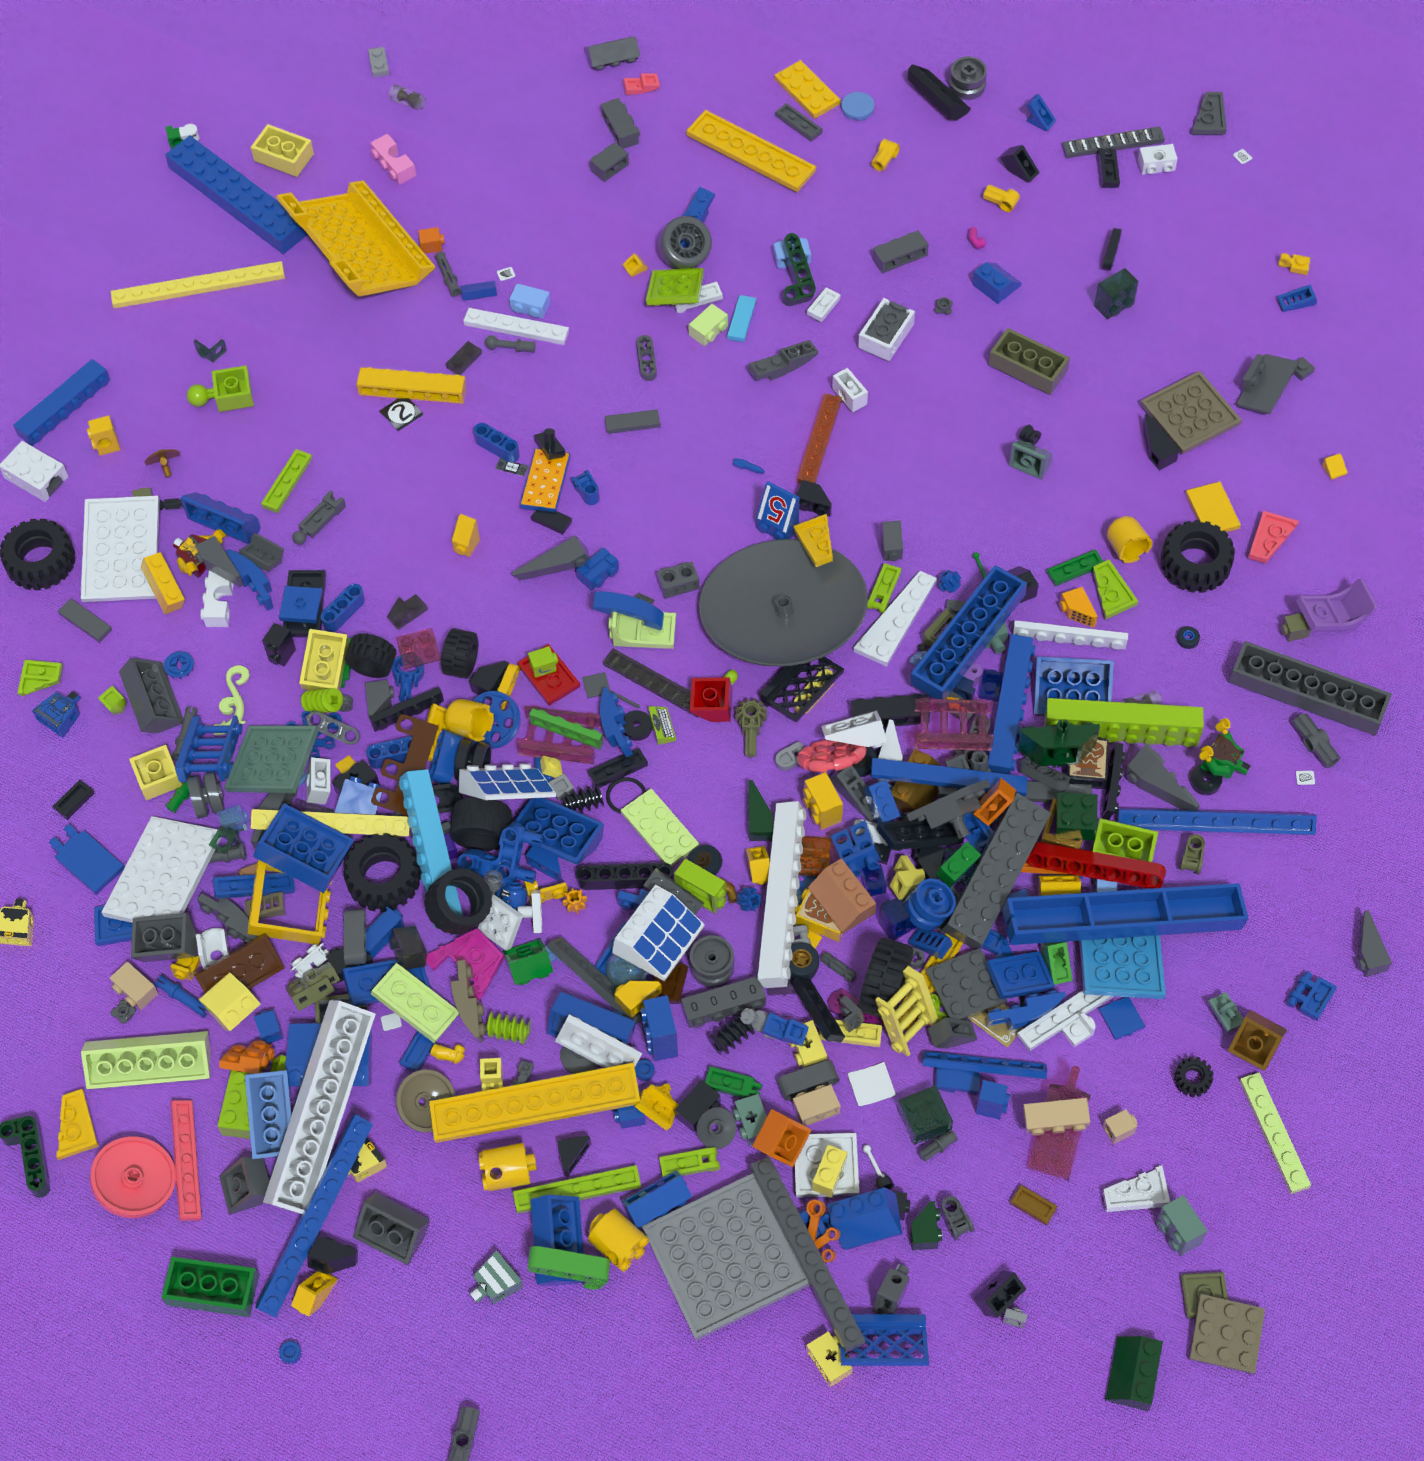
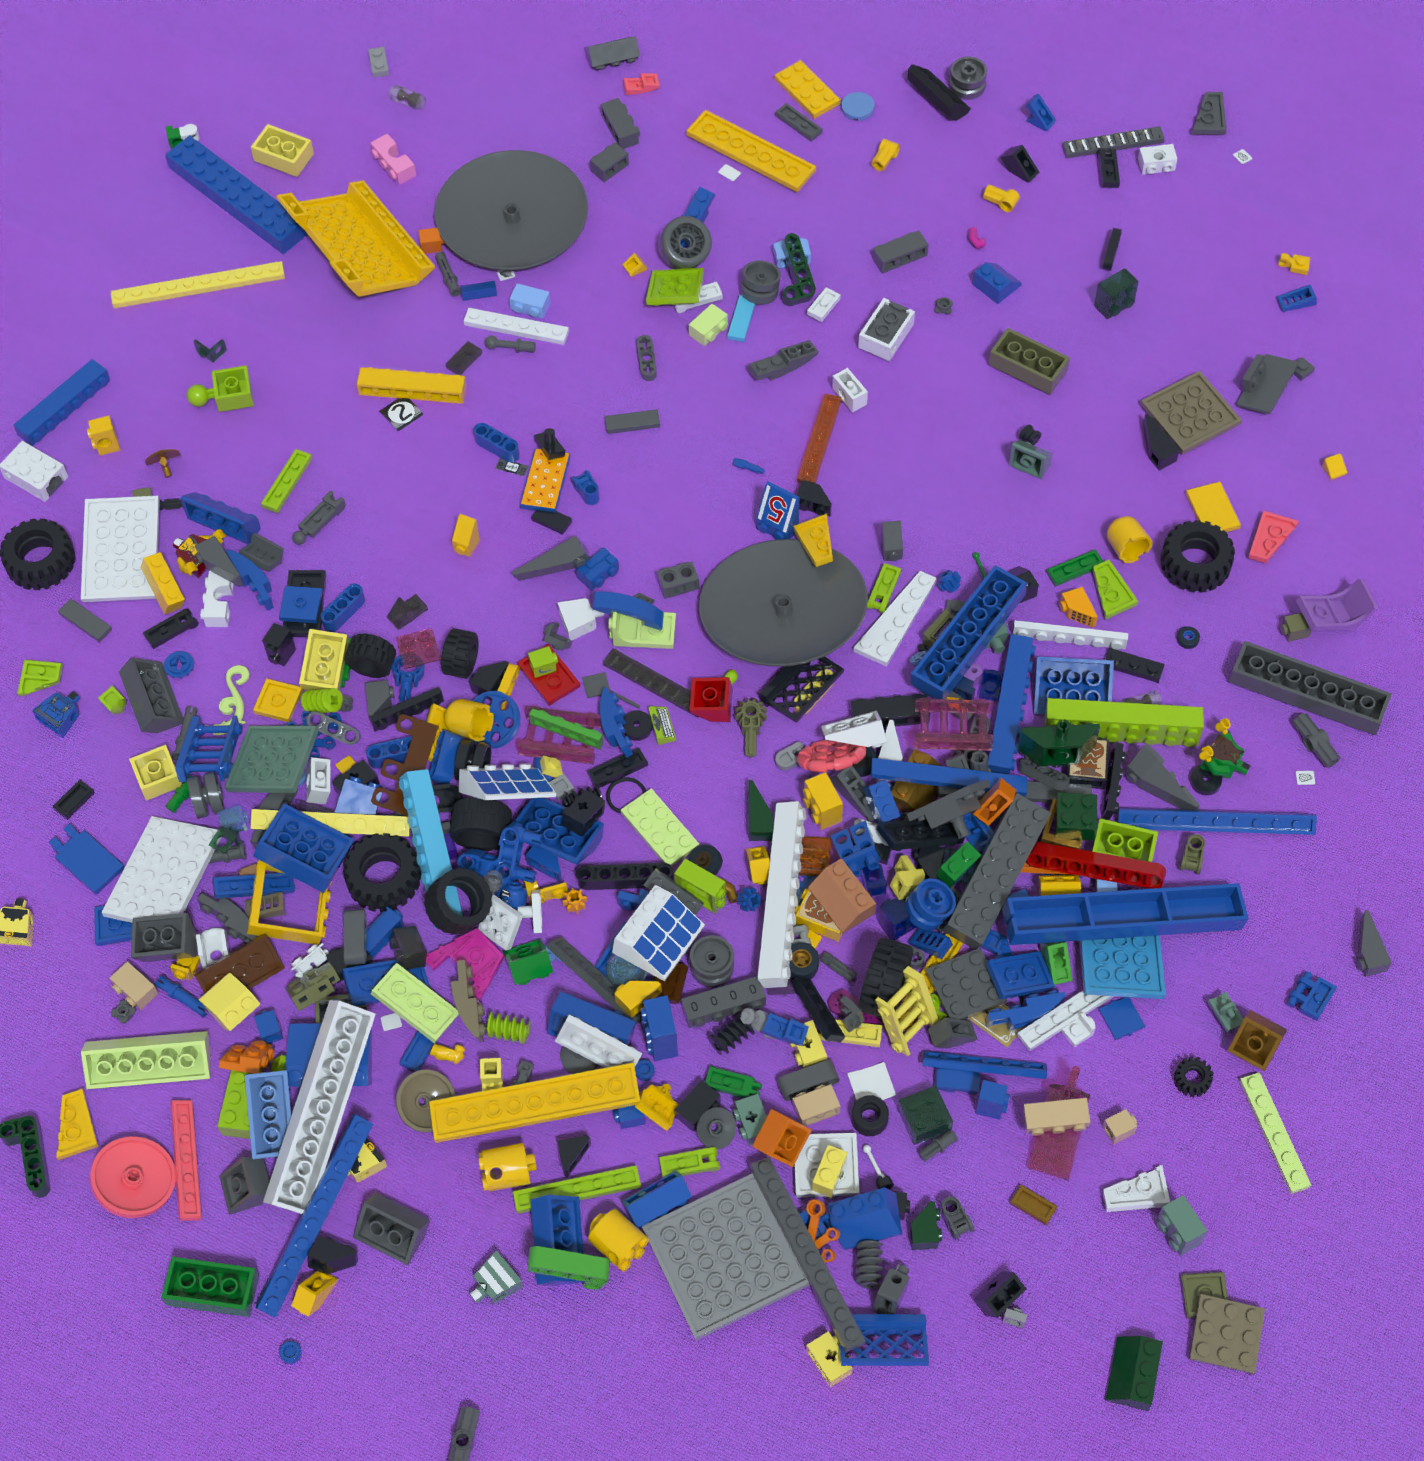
none -> black plate [143,608,199,649]
none -> yellow plate [253,678,303,722]
none -> dark grey dish [435,150,588,270]
none -> dark grey bracket [544,622,572,651]
none -> white torso [558,598,604,640]
none -> black brick [562,790,605,837]
none -> white sticker [718,164,741,181]
none -> dark grey wheel [740,260,781,304]
none -> black tyre [851,1095,889,1136]
none -> dark grey piece [855,1240,883,1289]
none -> black plate [1106,648,1165,683]

